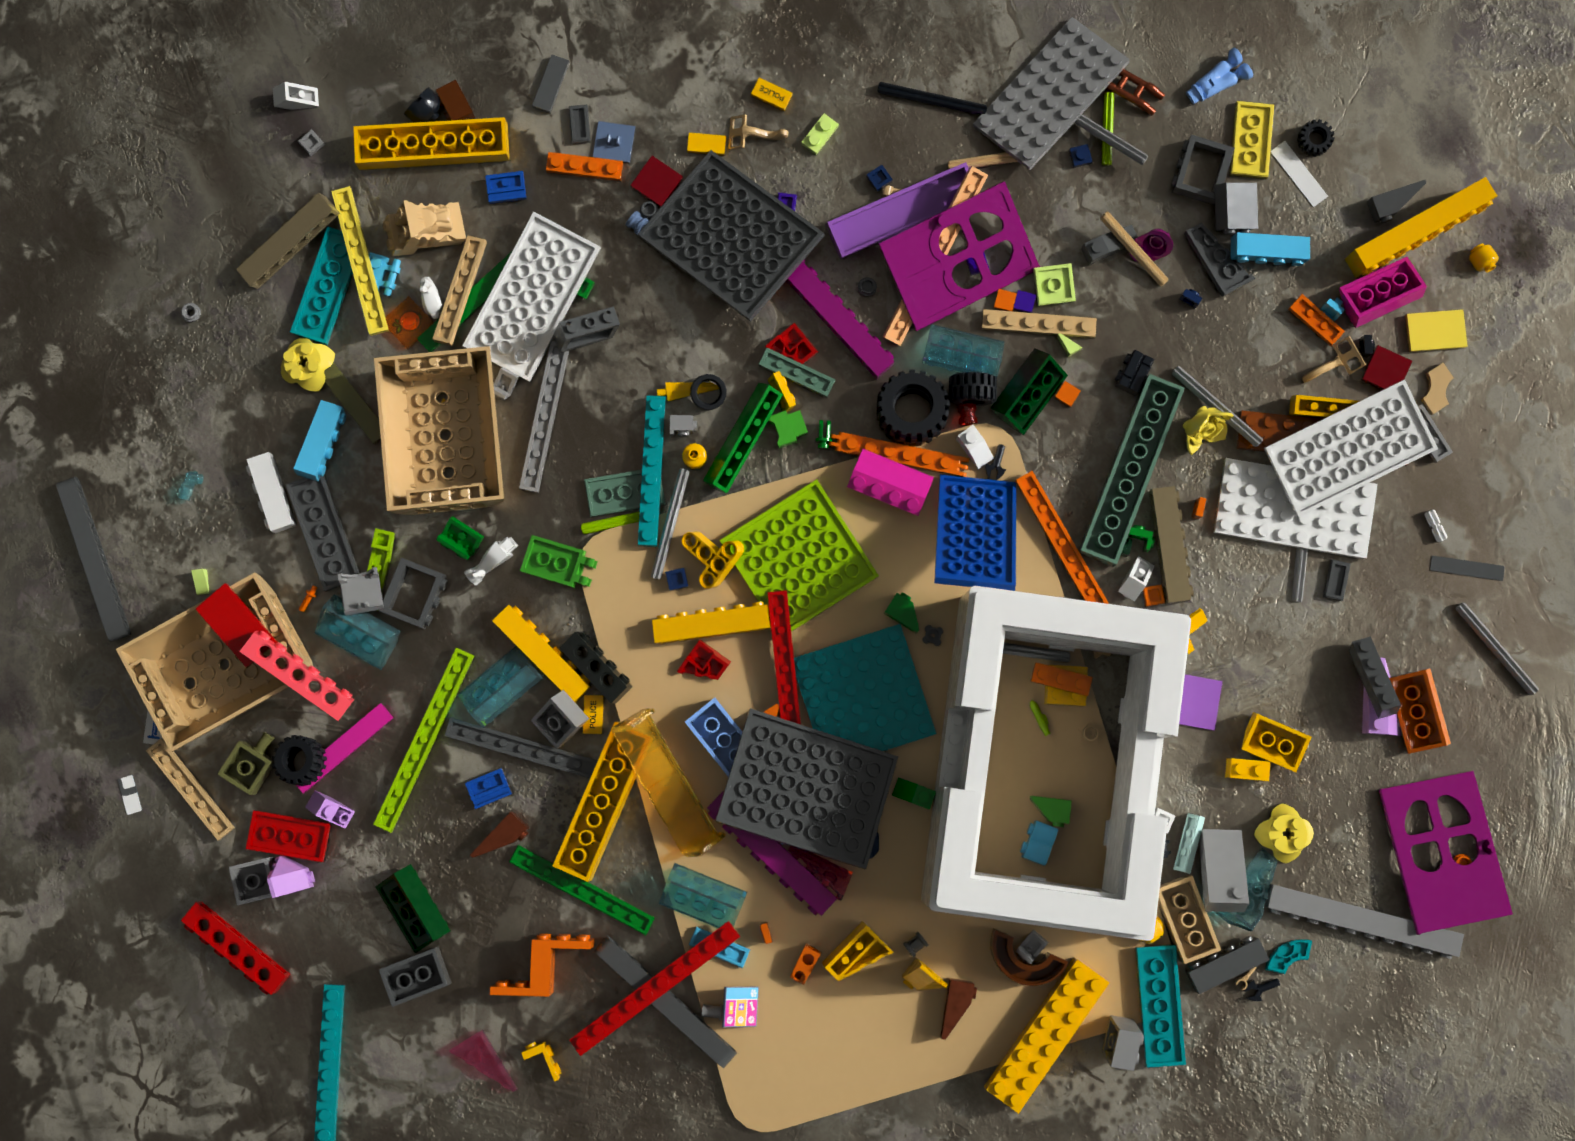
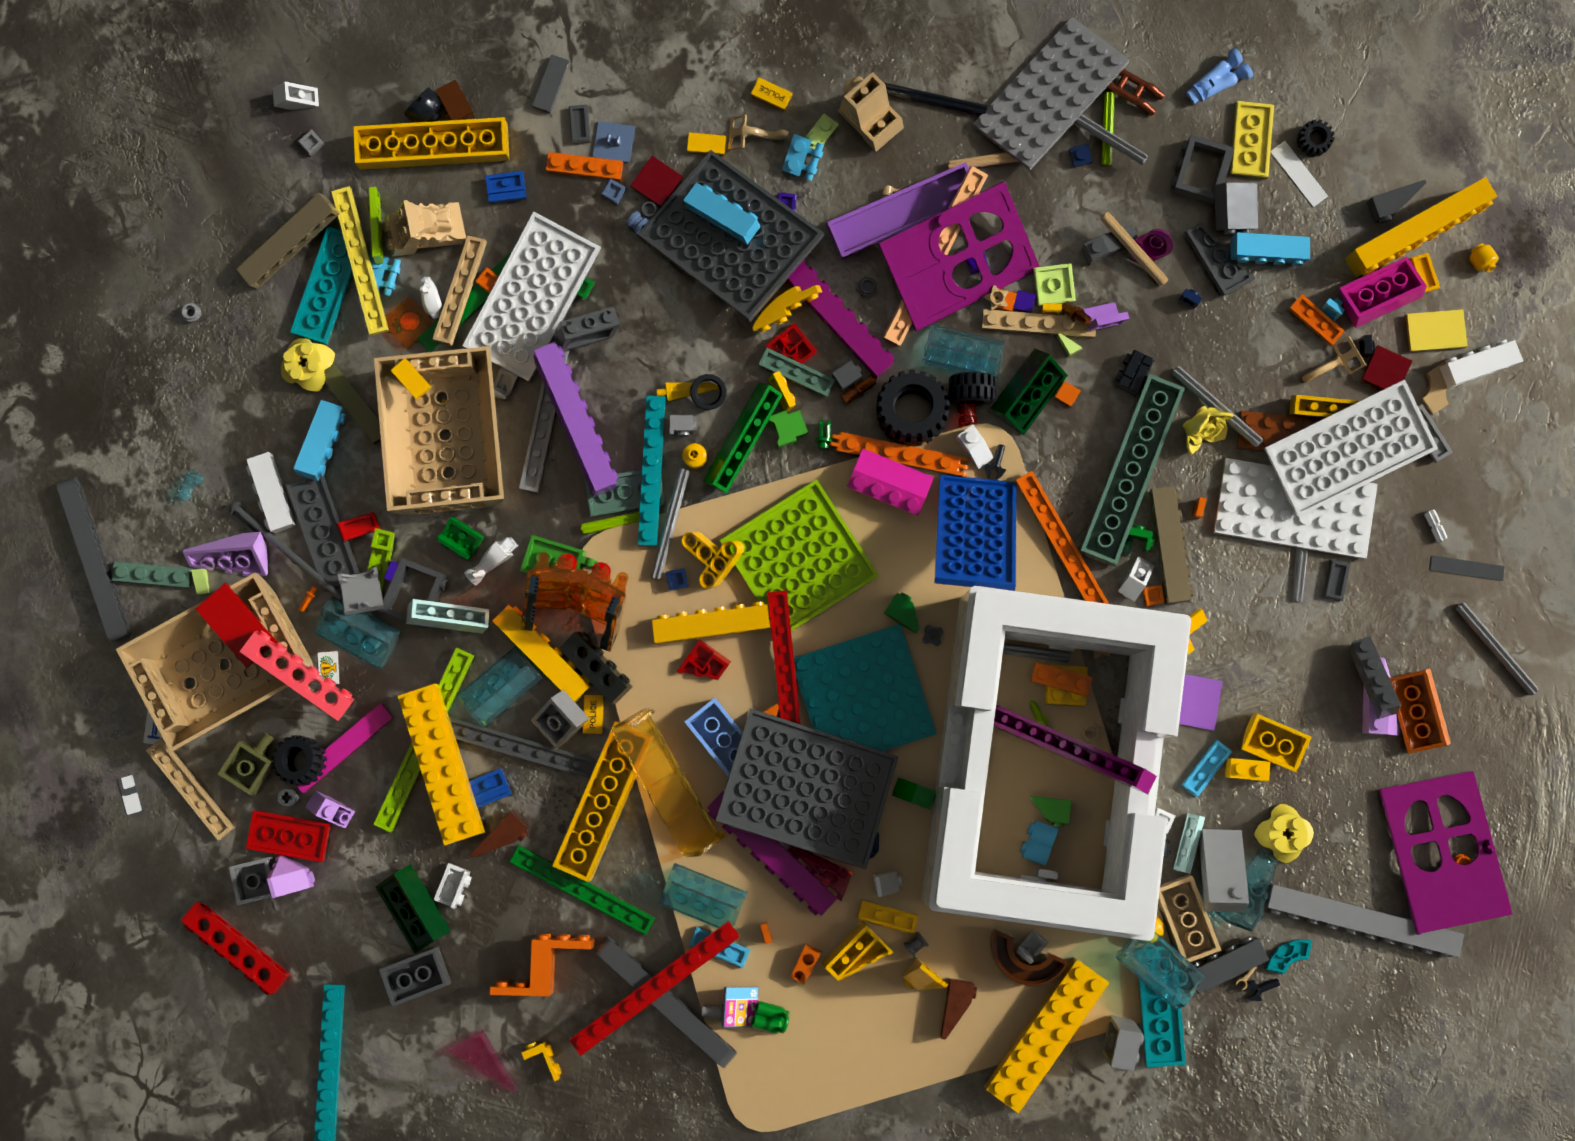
dark blue plate [866,165,893,192] -> none
none -> sand green plate [112,561,192,588]
none -> lavender wedge [183,532,268,577]
none -> dark grey bar [229,502,342,602]
none -> dark grey bush [277,789,299,807]
none -> sticker [318,651,339,685]
none -> red tile [336,512,380,542]
none -> lime tile [369,187,384,264]
none -> dark purple tile [383,560,398,581]
none -> yellow tile [391,358,432,400]
none -> yellow brick [398,684,485,846]
none -> light aqua brick [406,599,489,634]
none -> white bracket [434,863,472,909]
none -> orange tile [475,267,499,294]
none -> clear orange container [521,552,628,652]
none -> medium lavender piece [533,342,618,498]
none -> sand blue tile [601,179,627,205]
none -> medium azure brick [683,182,760,245]
none -> green piece [750,1001,789,1034]
none -> yellow slope [752,285,822,333]
none -> medium azure plate [782,134,824,181]
none -> dark grey brick [832,361,863,392]
none -> tan brick [838,72,904,152]
none -> reddish brown axle [840,375,877,404]
none -> yellow tile [857,900,919,934]
none -> white slope [873,871,902,897]
none -> tan plate [984,285,1008,310]
none -> magenta brick [993,705,1157,795]
none -> white tile [1035,868,1058,880]
none -> yellow tile [1040,303,1062,315]
none -> reddish brown axle [1062,301,1092,326]
none -> medium lavender panel [1083,302,1130,331]
none -> clear light blue slope [1115,932,1206,1010]
none -> medium azure tile [1181,740,1233,797]
none -> yellow tile [1409,252,1440,293]
none -> white brick [1440,340,1523,388]

